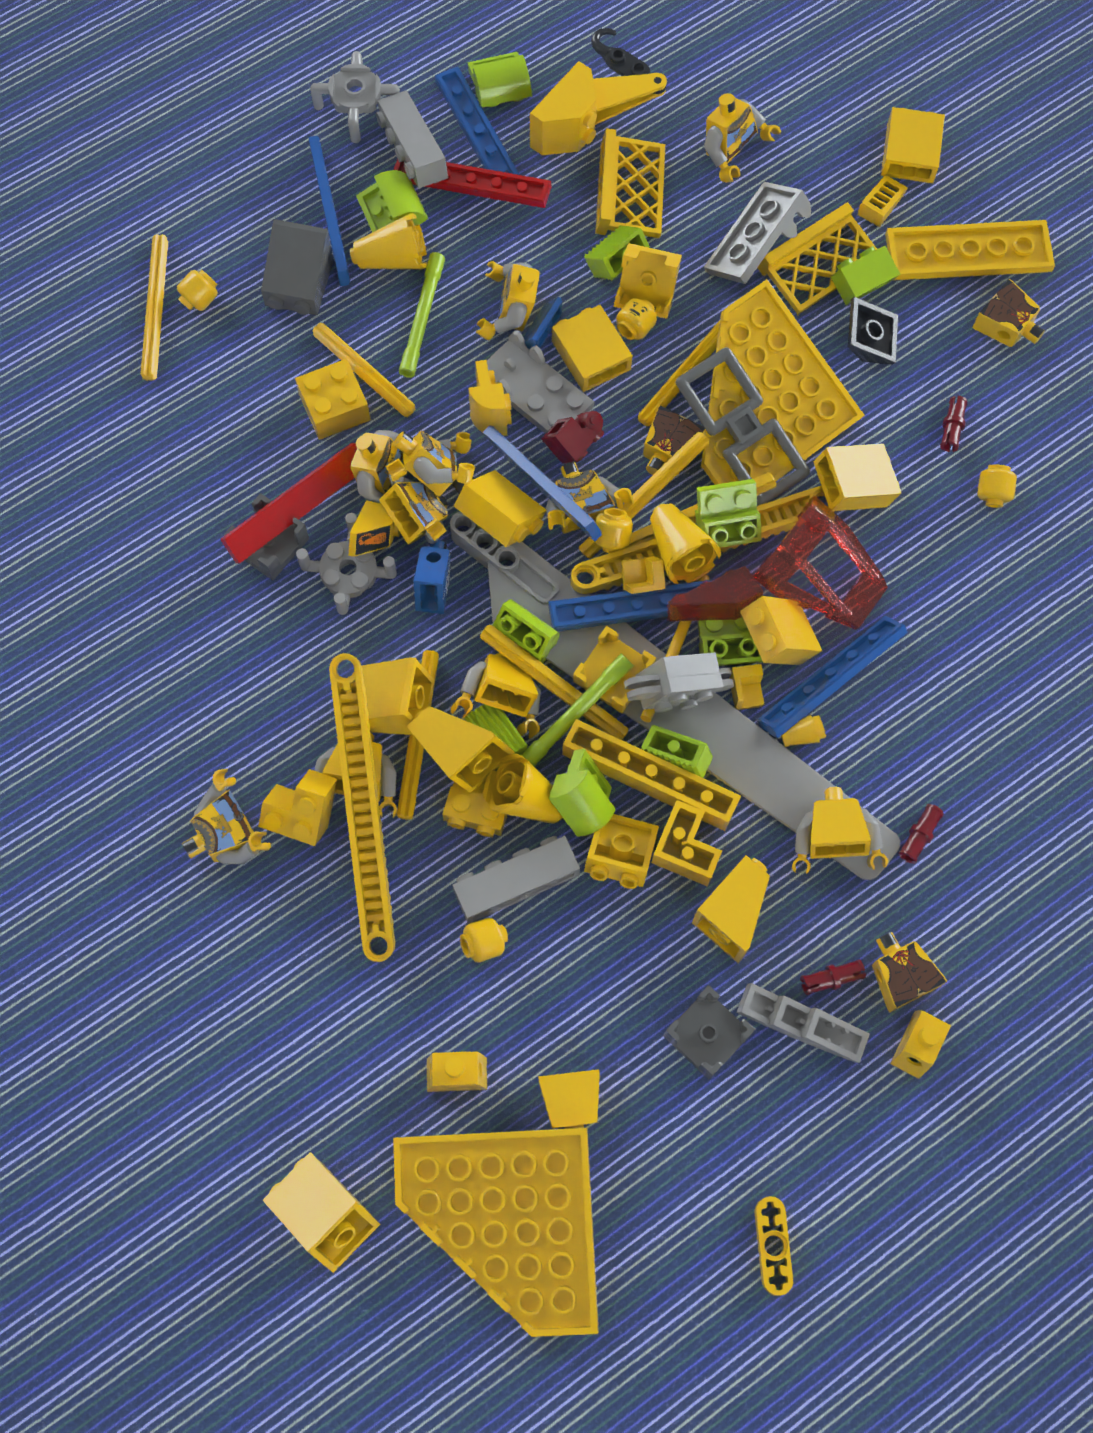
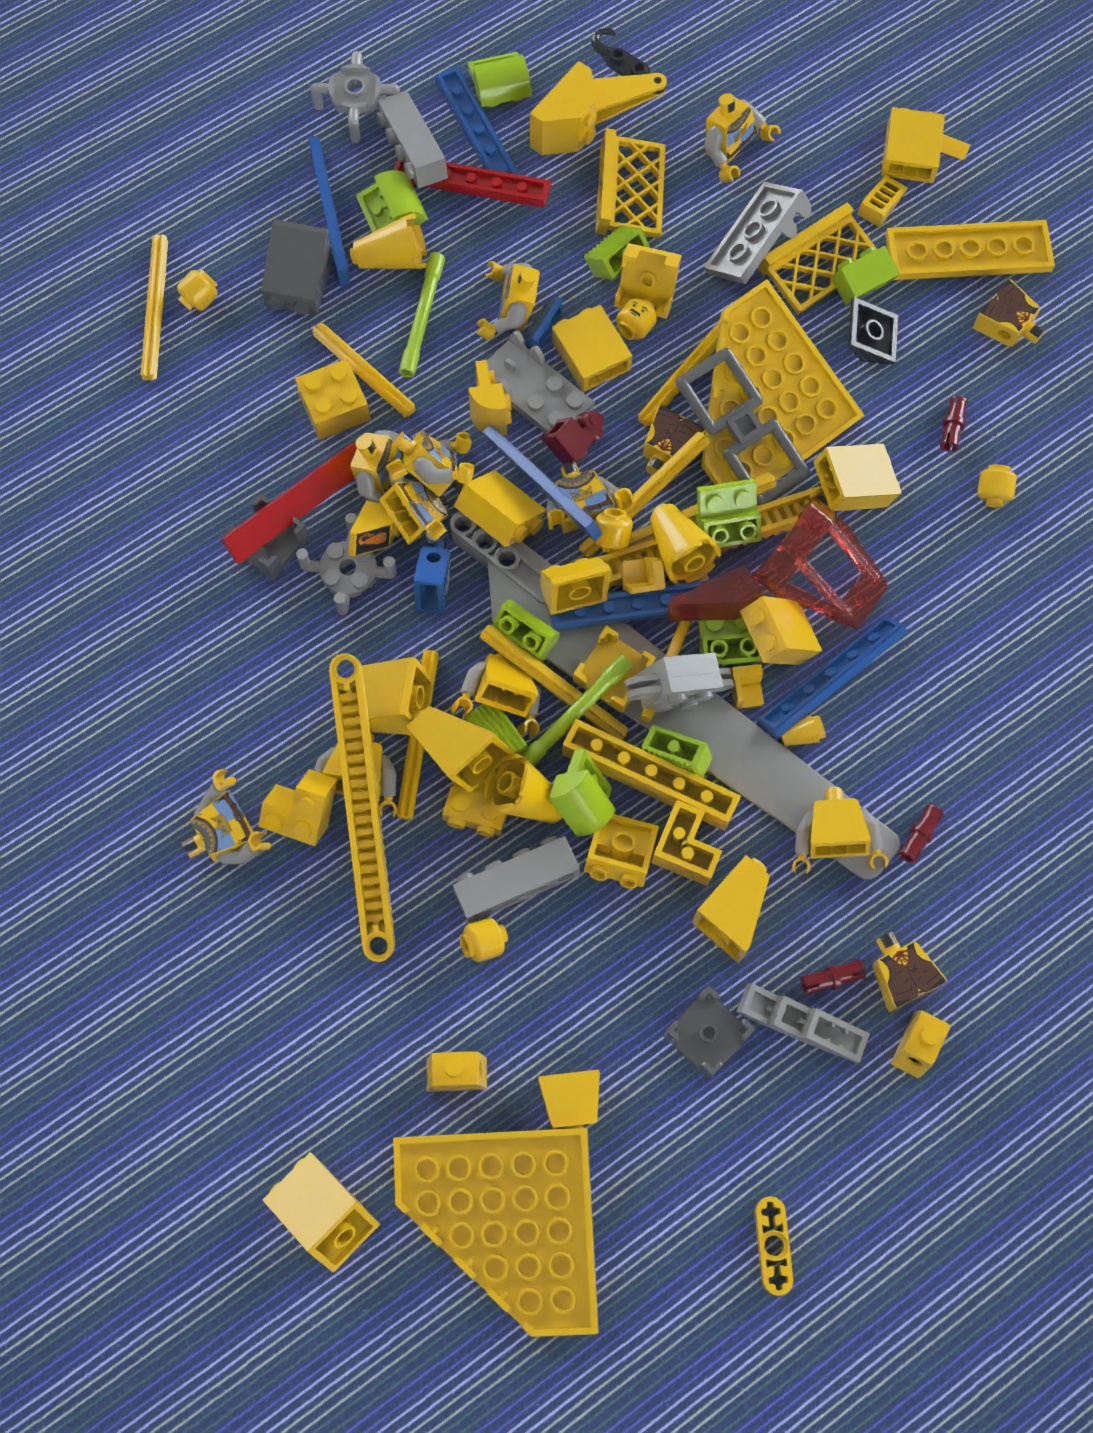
none -> yellow slope [540,557,611,615]
none -> yellow sticker [941,134,971,160]

